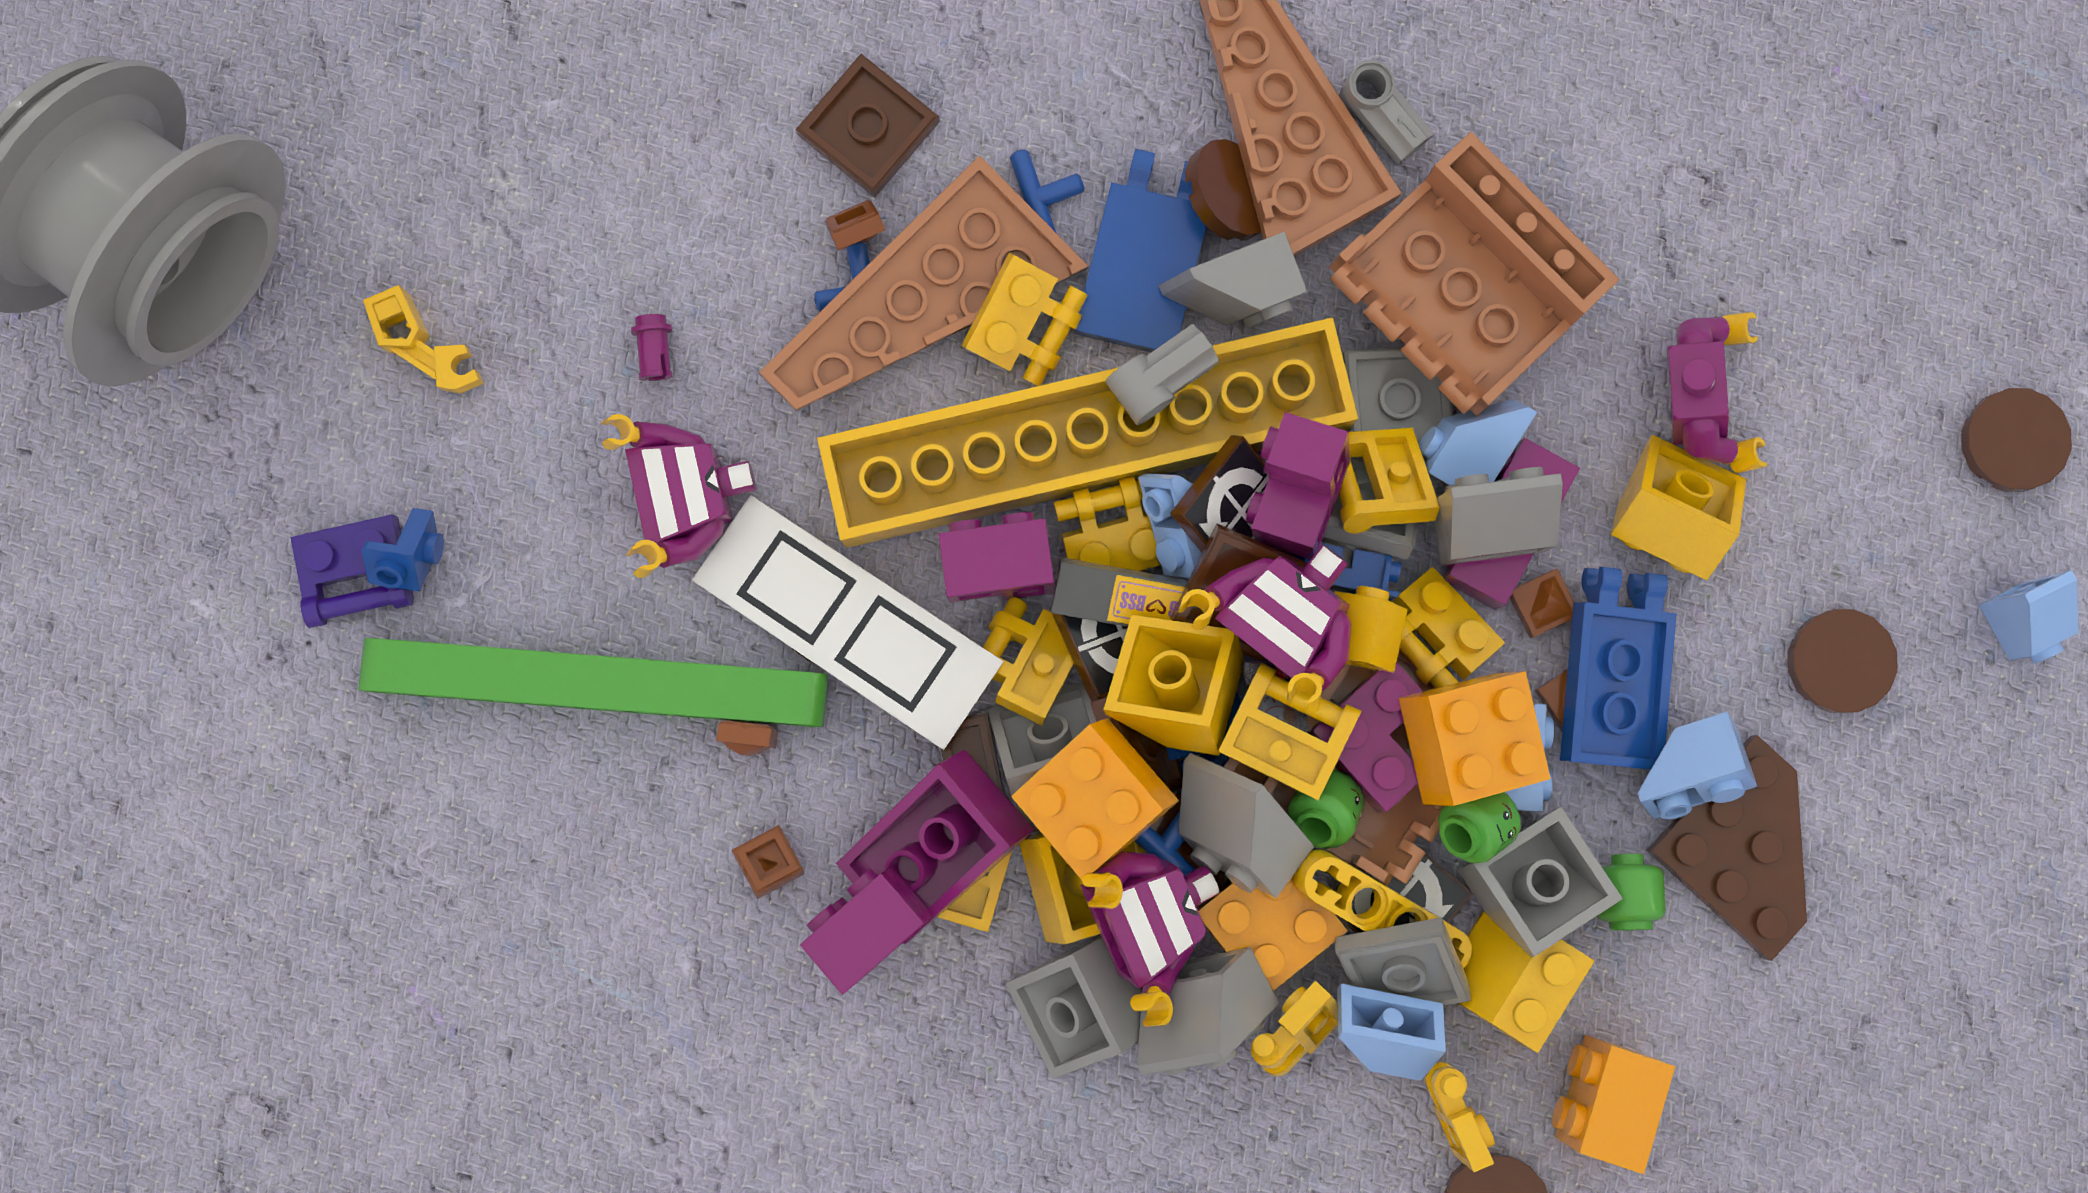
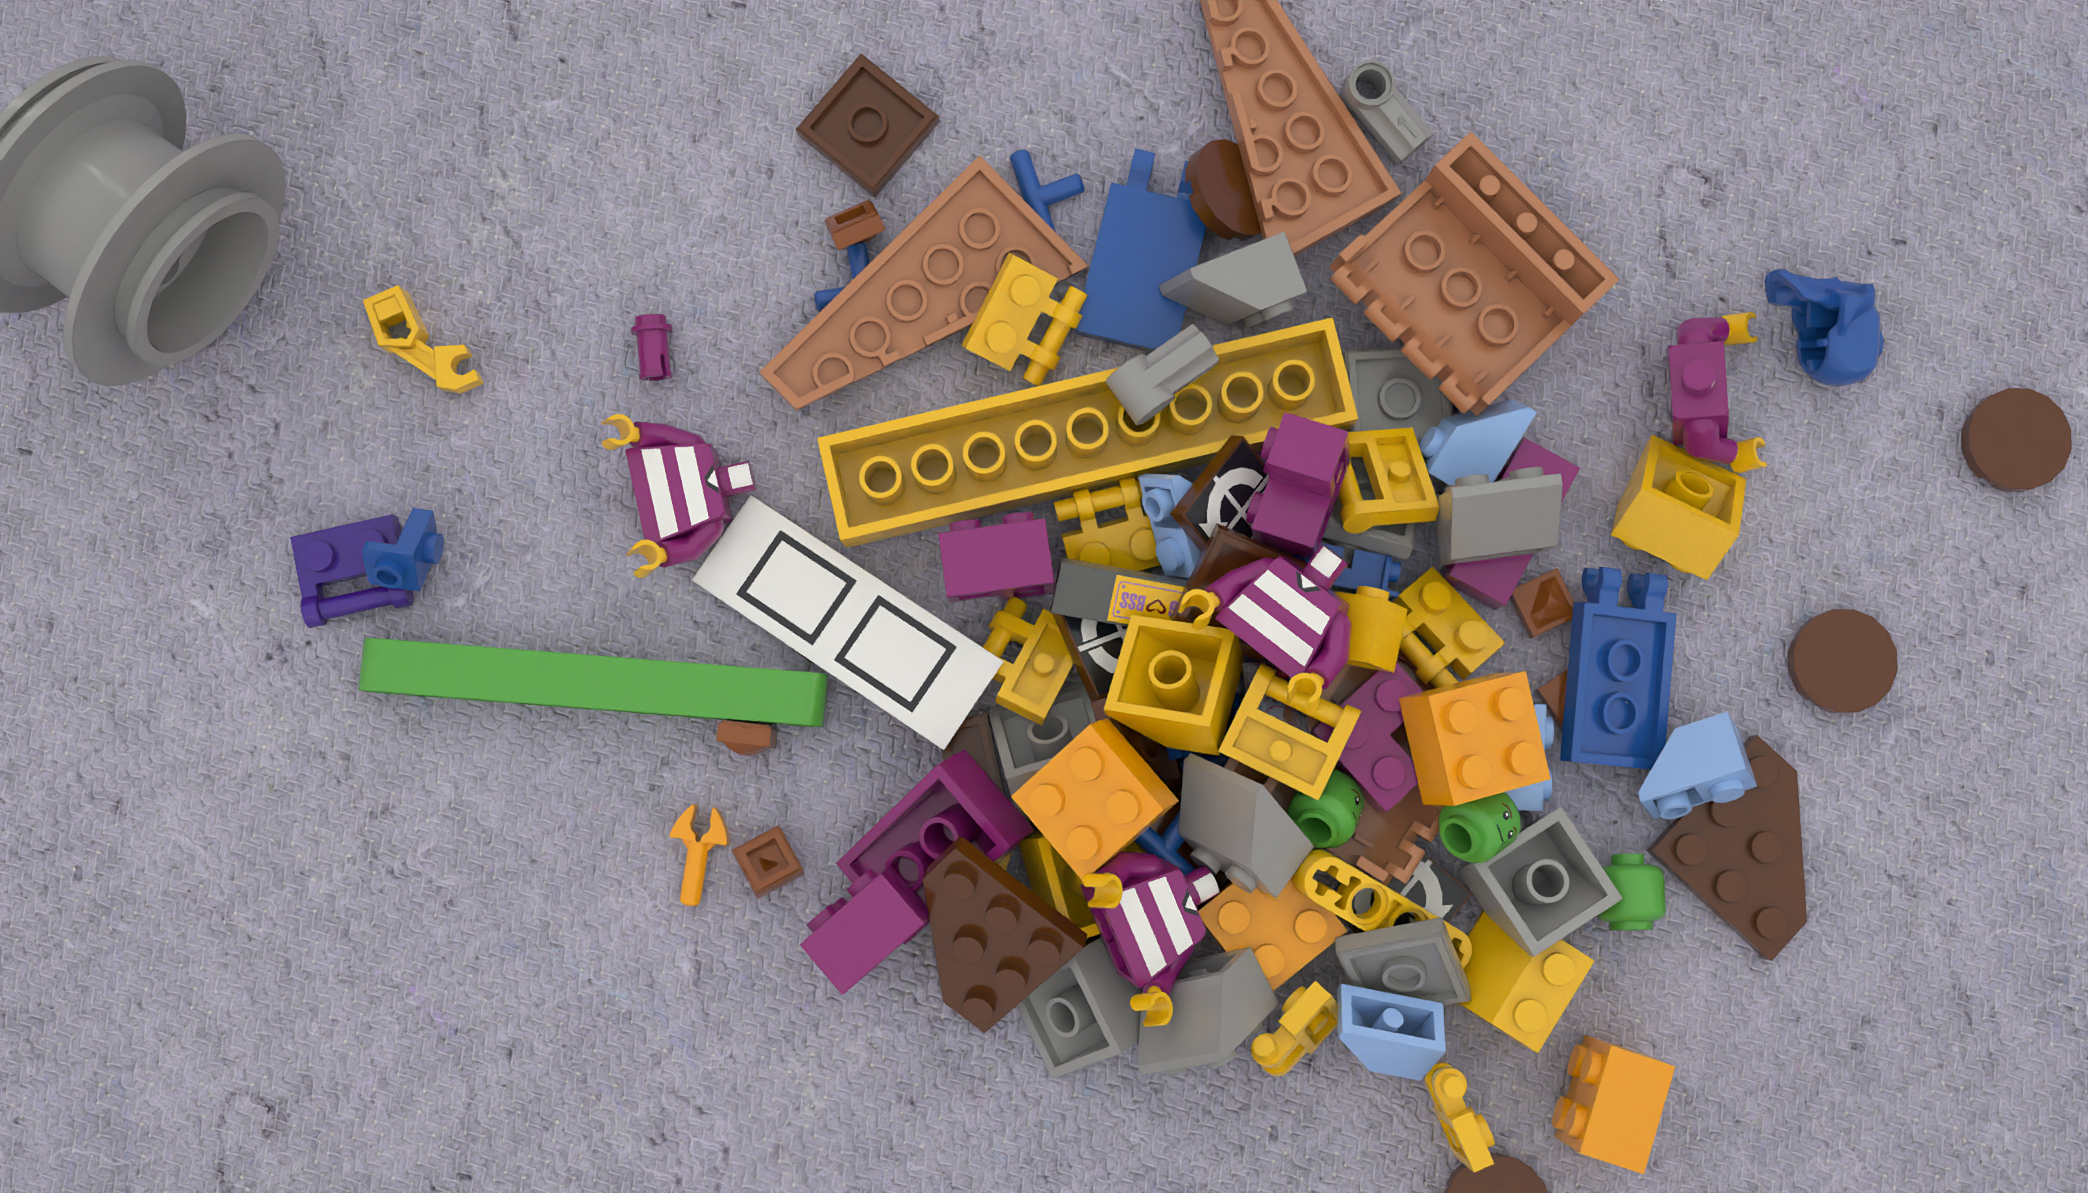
light blue slope [1979,570,2079,663] -> none
none -> light orange bar [669,804,730,906]
none -> reddish brown plate [923,836,1088,1033]
none -> blue head [1764,268,1884,387]

